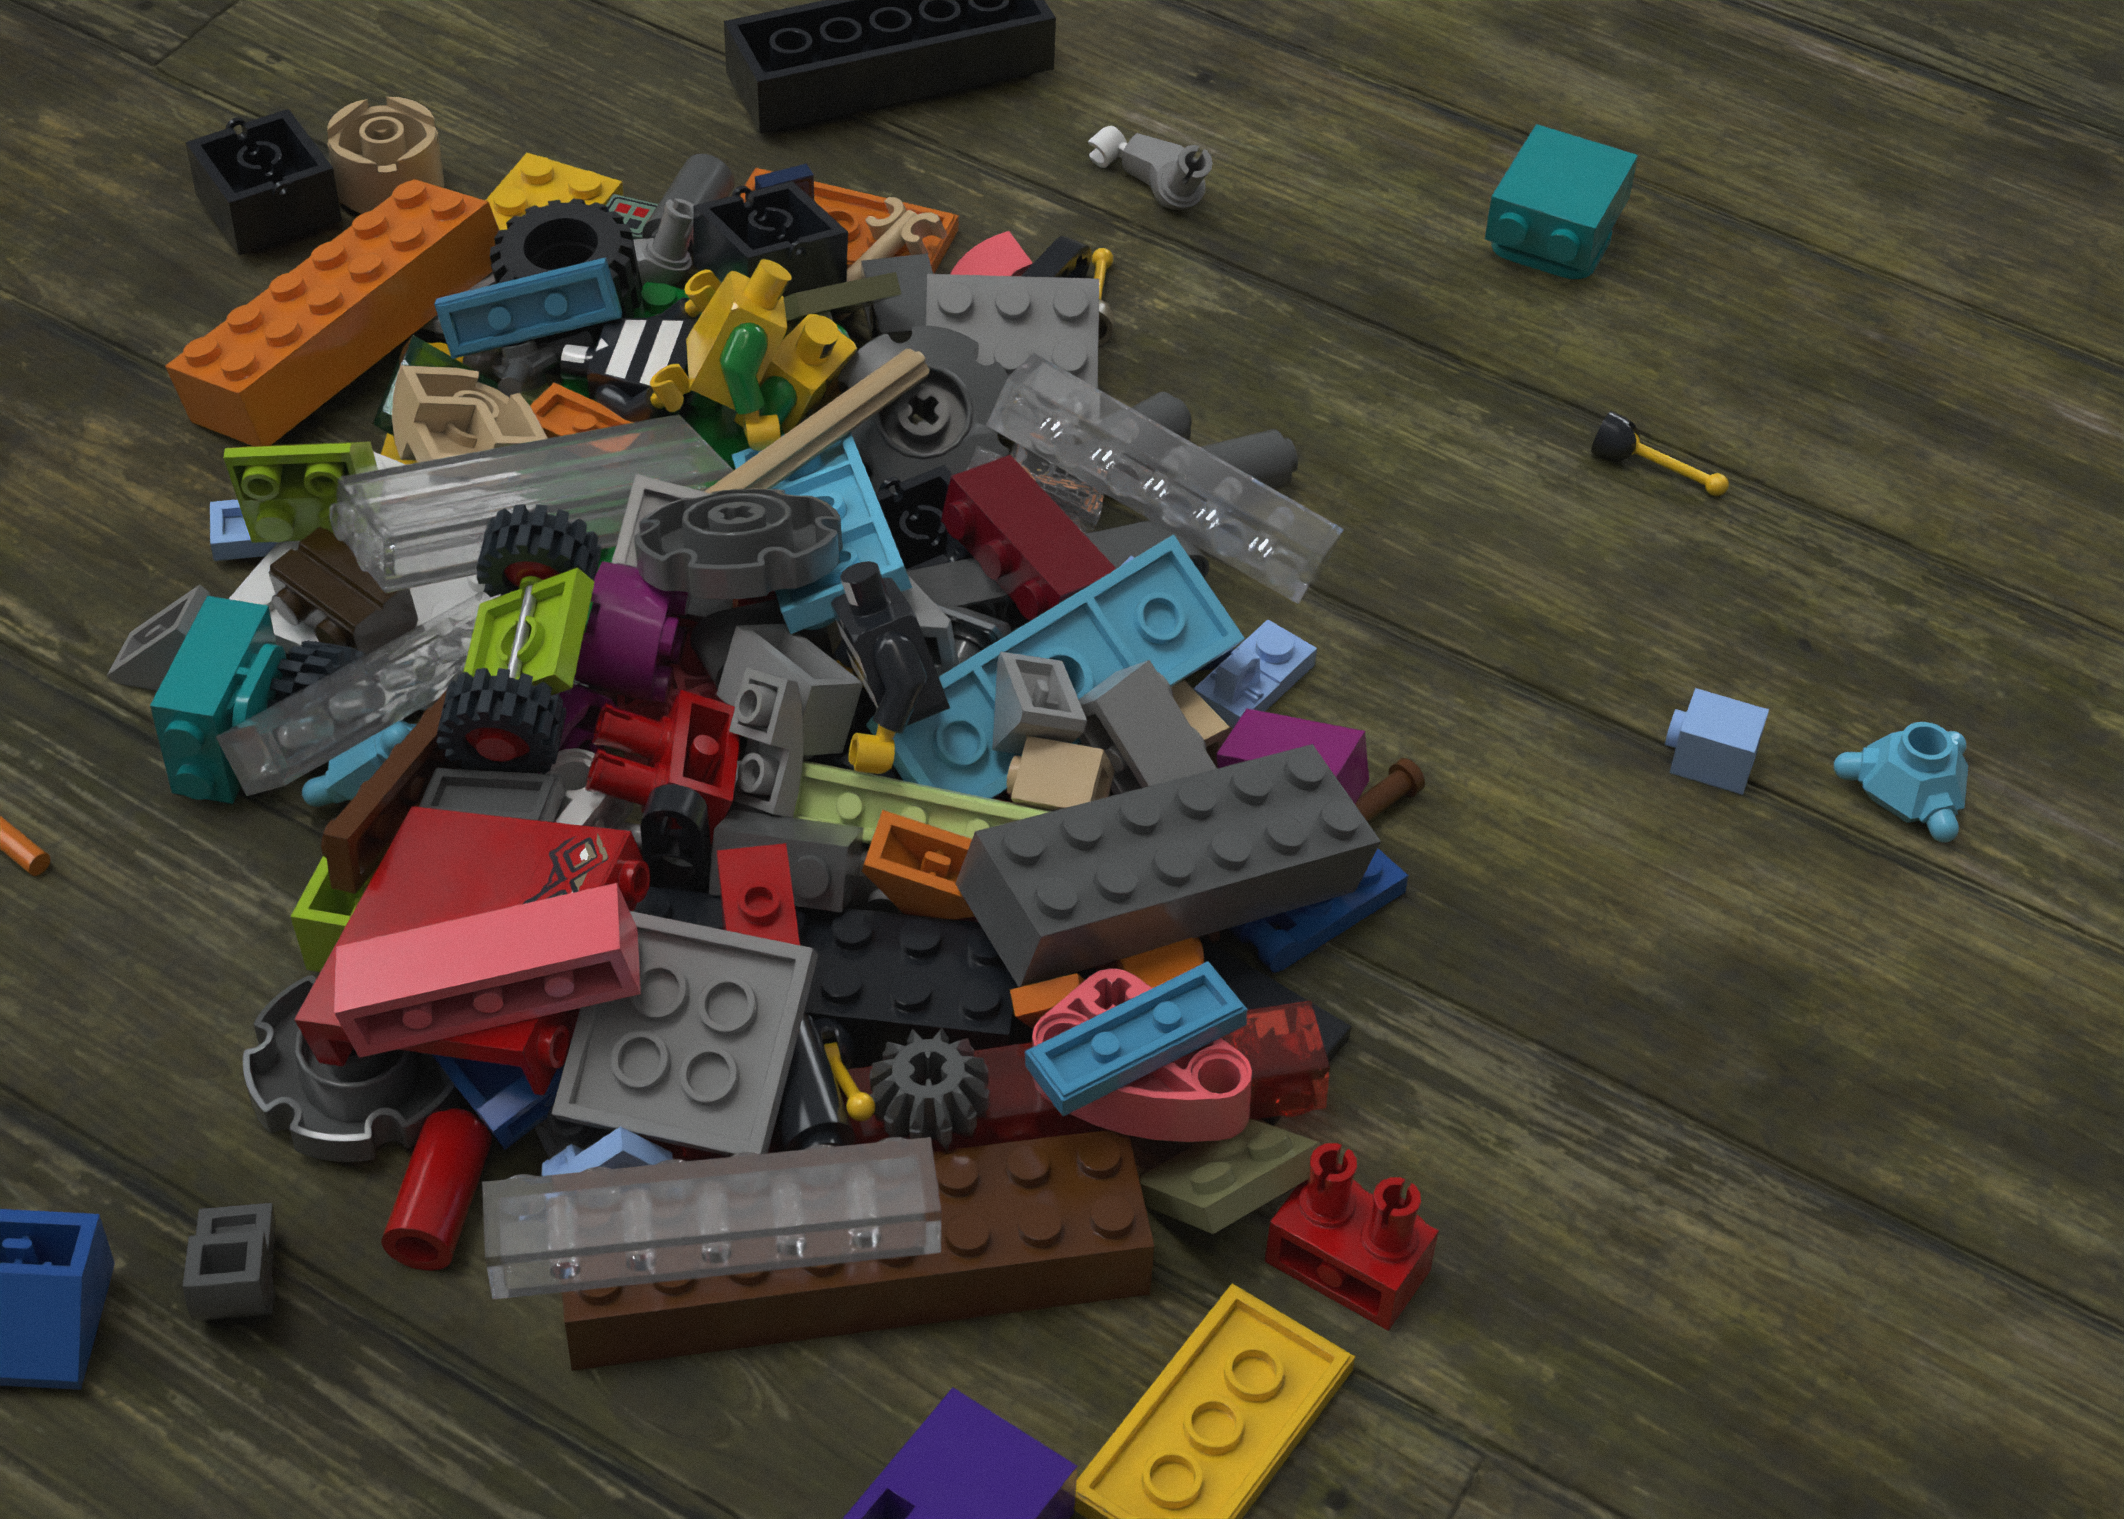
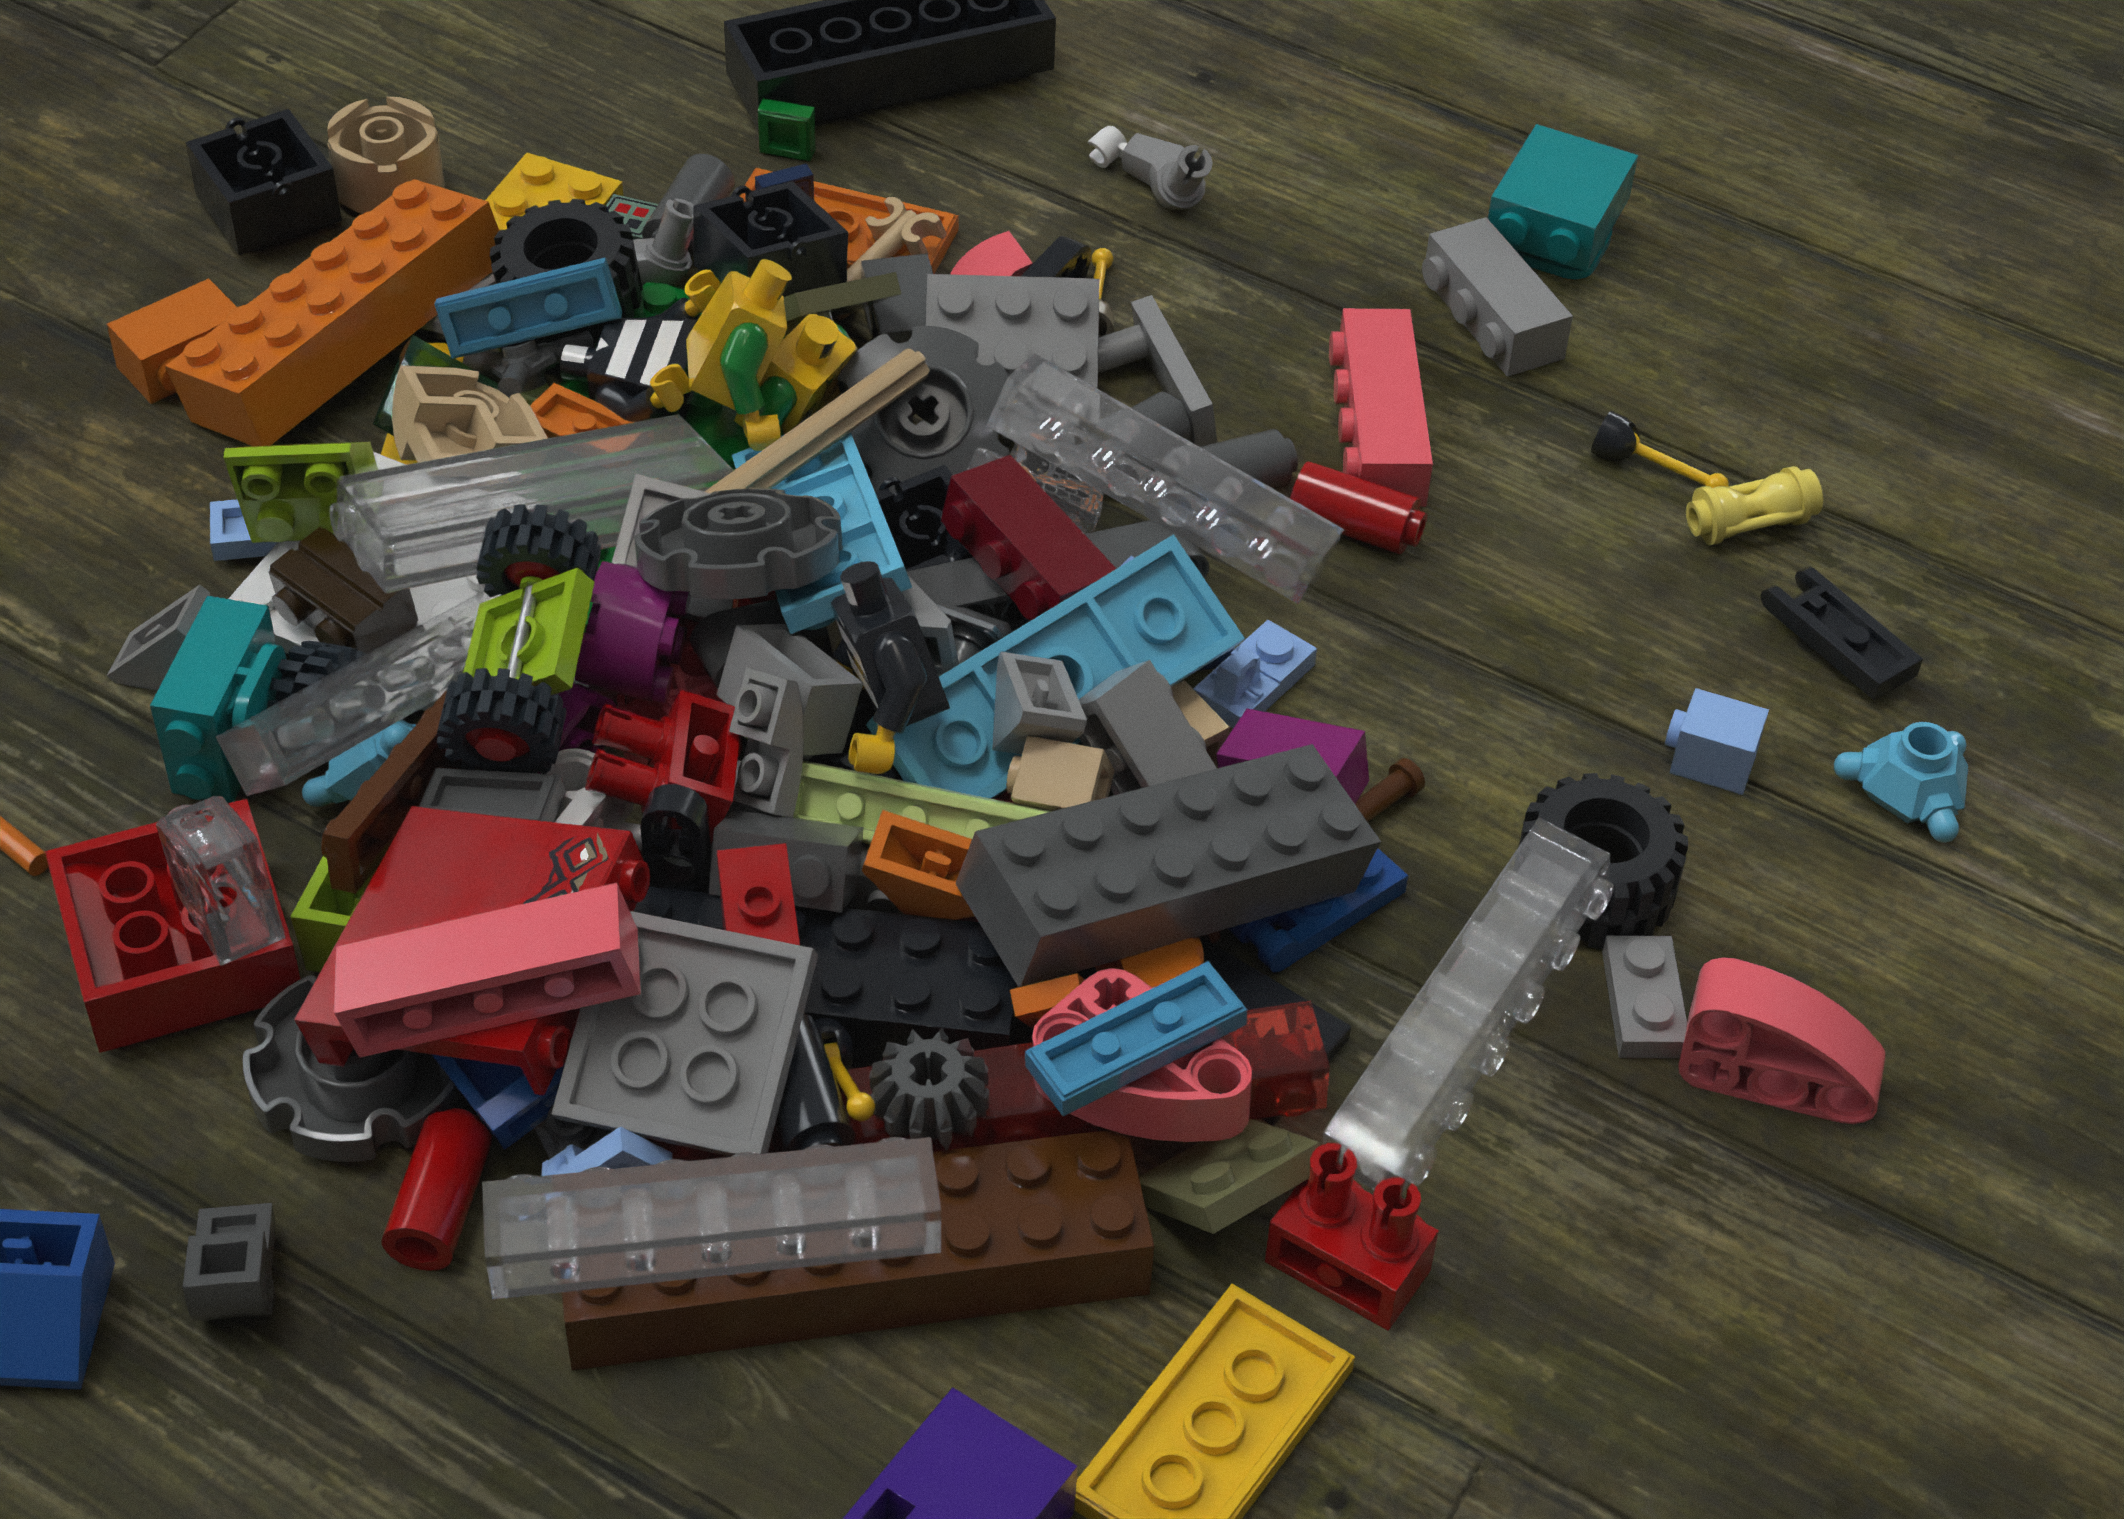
none -> red slope [45,799,300,1053]
none -> orange brick [107,278,237,404]
none -> clear torso [156,796,285,966]
none -> green tile [758,98,816,161]
none -> light grey piece [1098,295,1217,448]
none -> red brick [1288,461,1428,555]
none -> clear brick [1323,817,1614,1193]
none -> coral brick [1329,308,1433,507]
none -> light grey brick [1422,217,1573,377]
none -> black tyre [1513,773,1688,949]
none -> light grey plate [1602,936,1687,1058]
none -> coral beam [1678,957,1885,1124]
none -> light yellow piece [1686,466,1823,545]
none -> black hinge [1761,566,1923,701]

